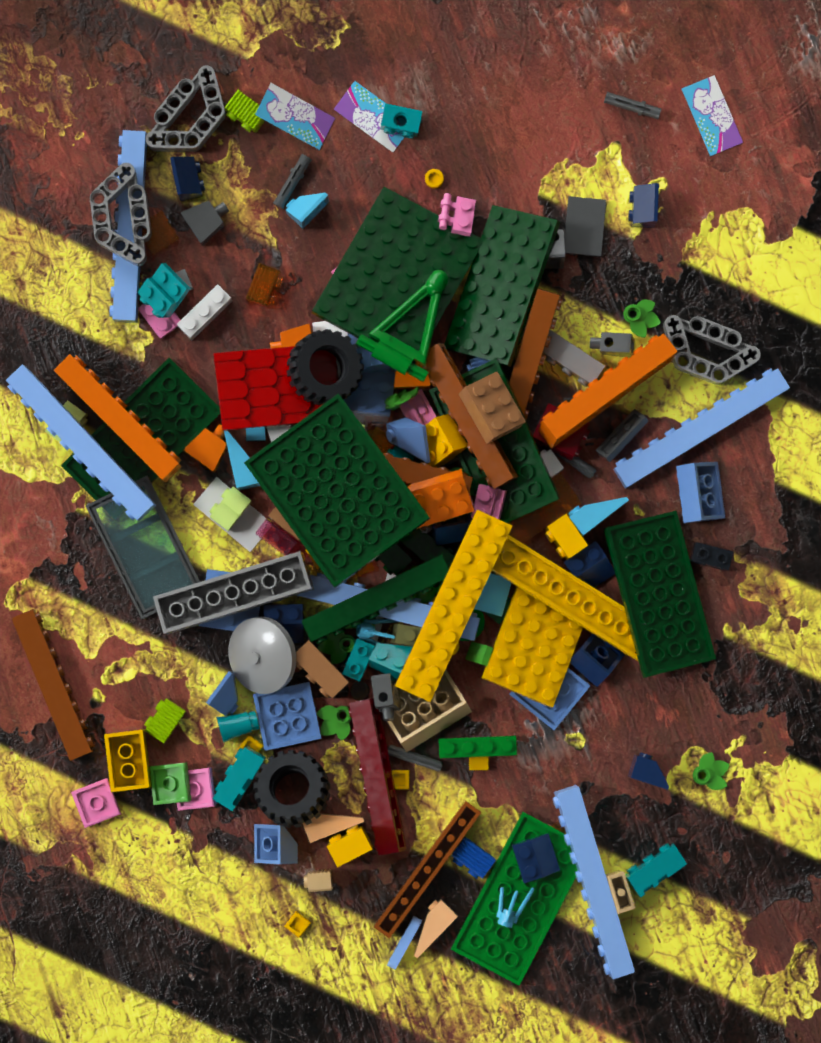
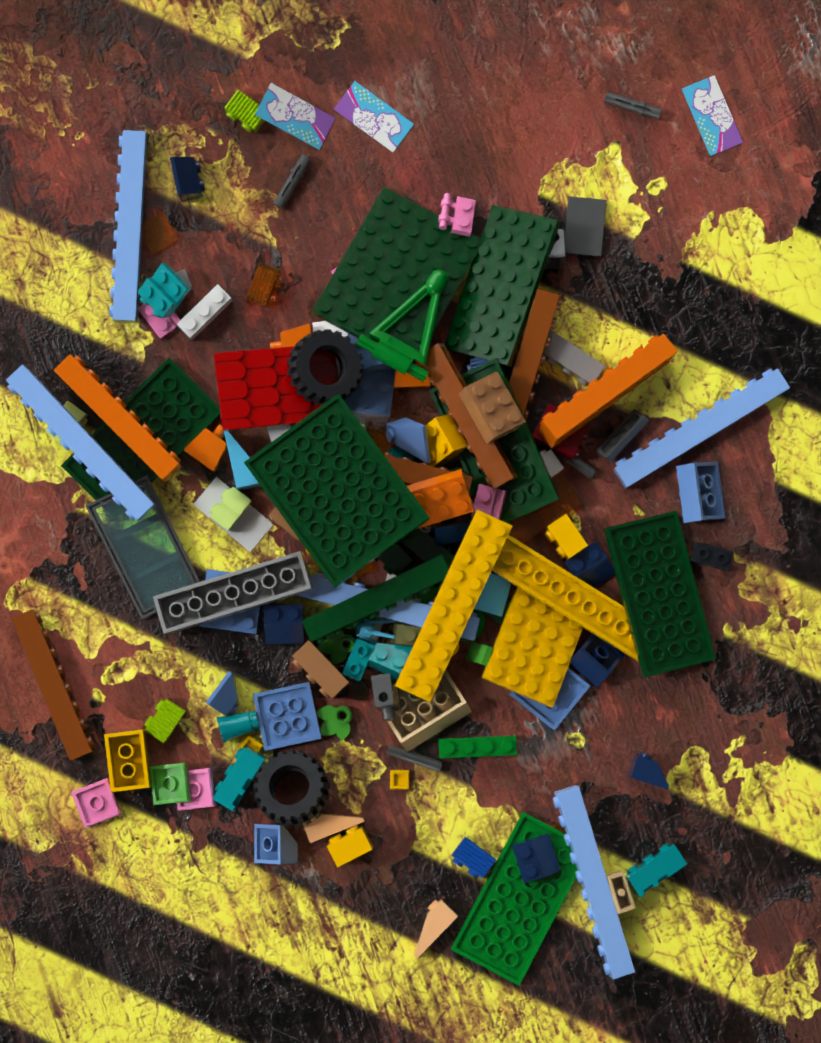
light grey piece [90,163,152,266] -> none
light grey piece [146,65,226,152] -> none
dark grey torso [181,201,229,246] -> none
light grey dish [228,617,296,694] -> none
medium azure tile [246,427,266,441] -> none
clear pink brick [256,519,297,556] -> none
yellow tile [284,911,311,938] -> none
medium azure slope [286,193,329,229] -> none
tan brick [304,868,333,892] -> none
dark red brick [349,698,407,856] -> none
dark orange brick [374,800,481,939] -> none
teal brick [380,103,423,138] -> none
bright green plate [384,387,419,411] -> none
light blue beam [387,916,422,970] -> none
bright pink plate [400,389,436,425] -> none
yellow tile [425,169,444,189] -> none
yellow tile [469,756,488,770] -> none
medium azure plant [496,887,535,928] -> none
medium azure slope [568,497,629,536] -> none
dark grey torso [590,332,635,357] -> none
bright green plate [623,299,660,338] -> none
dark blue slope [628,183,659,228] -> none
light grey piece [663,315,761,385] -> none
bright green plate [693,752,729,790] -> none

